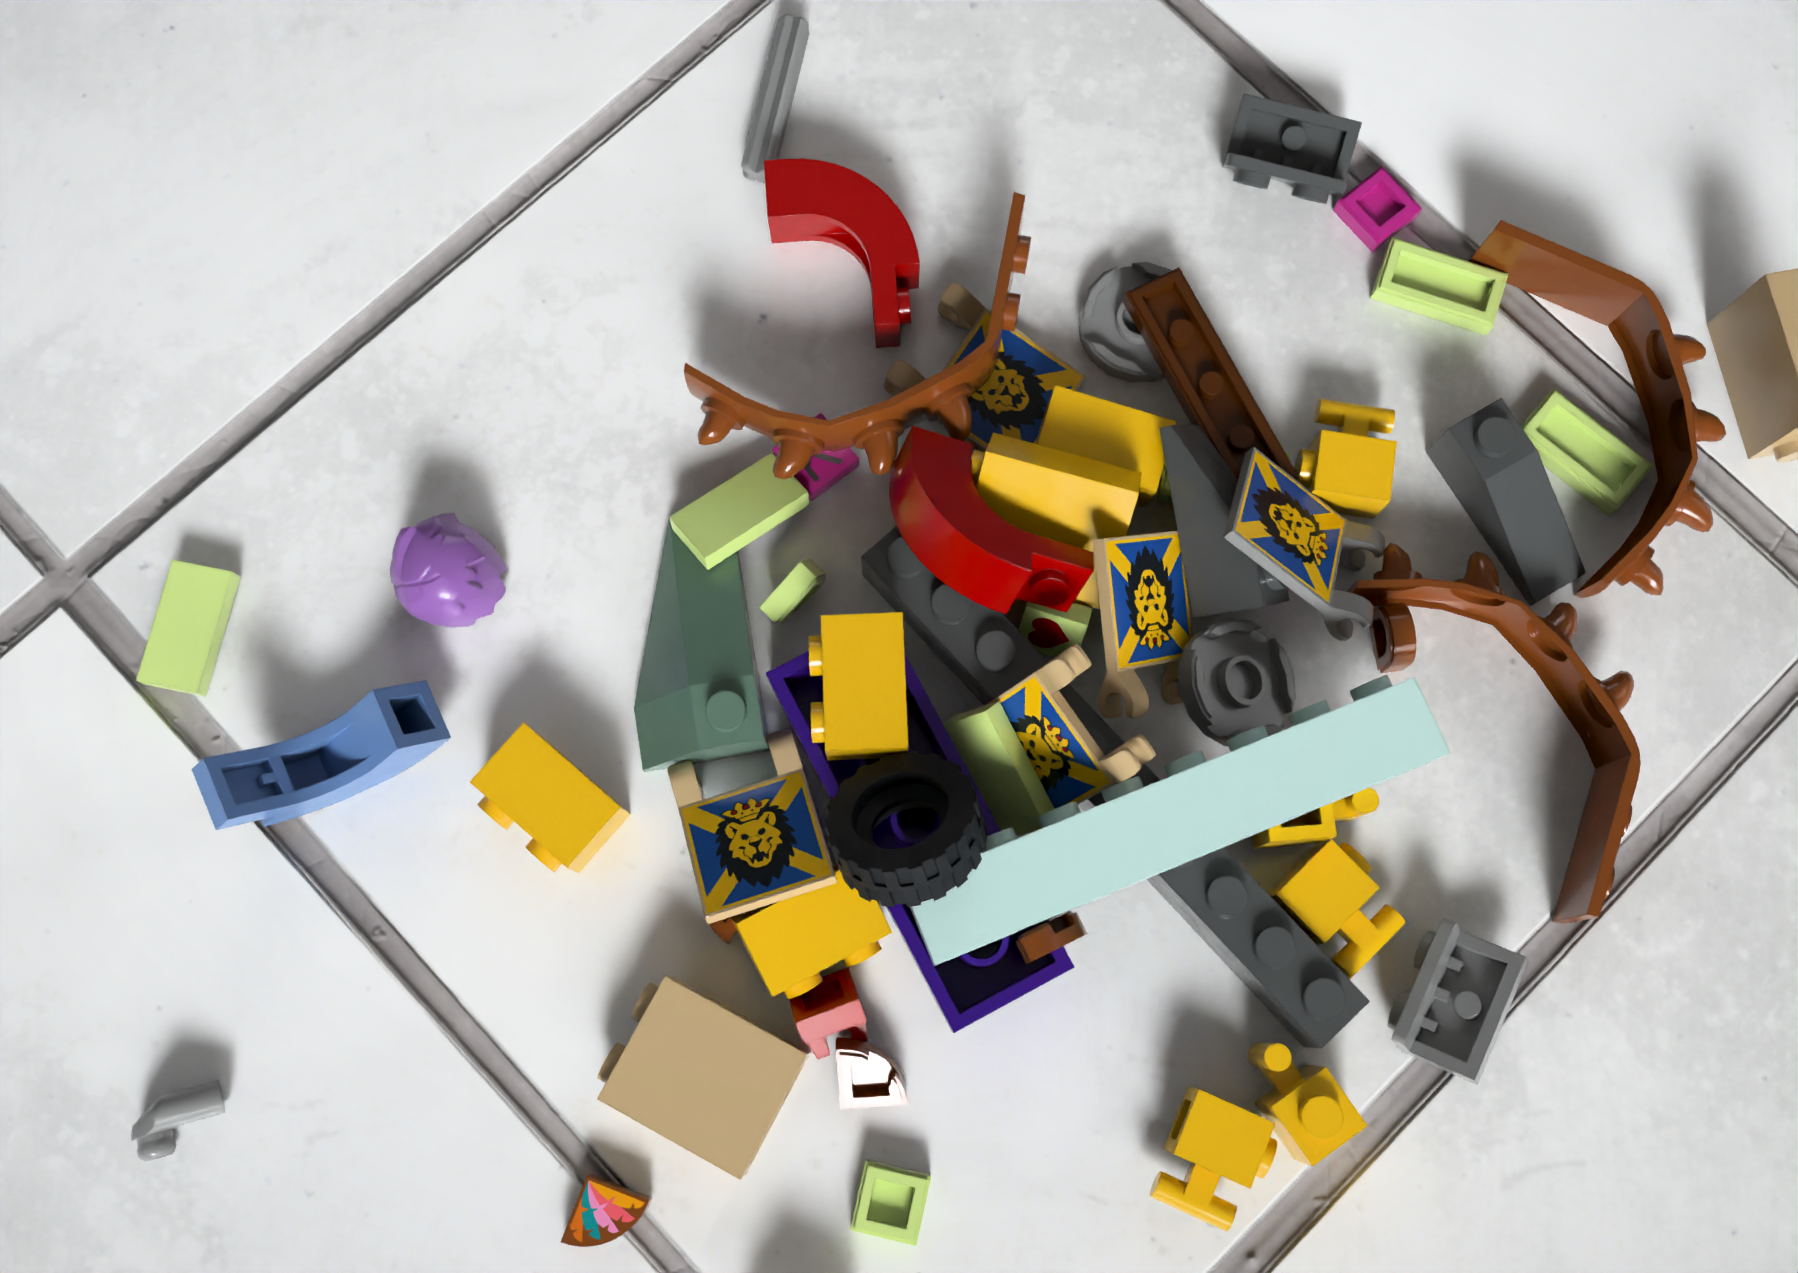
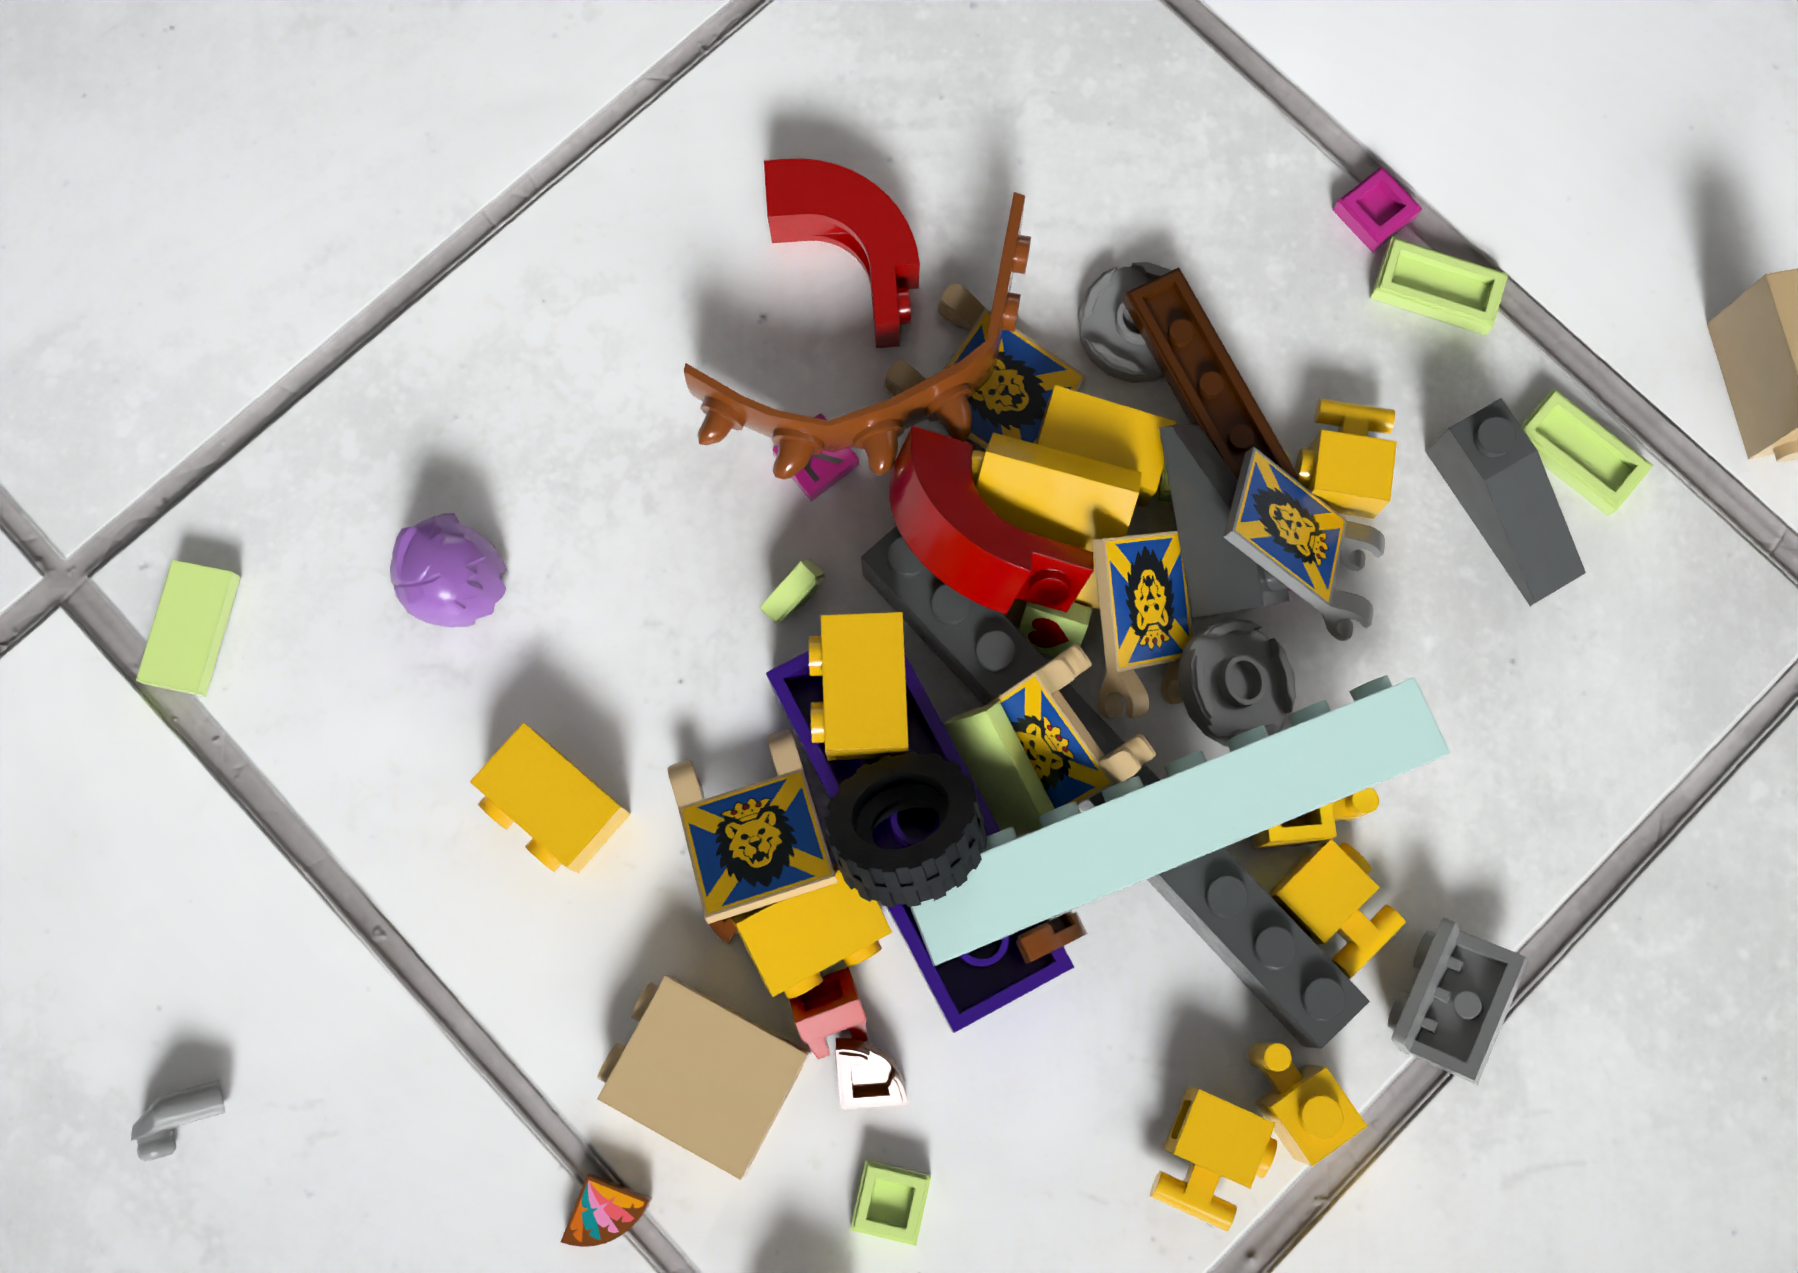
medium blue arch [191,680,451,830] -> none
sand green wedge [634,519,770,772] -> none
yellowish green tile [669,453,810,570] -> none
light grey axle [741,14,809,183] -> none
dark grey bracket [1222,93,1362,204] -> none
dark orange piece [1347,543,1641,924] -> none
dark orange tile [1370,602,1416,673] -> none
dark orange piece [1469,220,1726,598] -> none

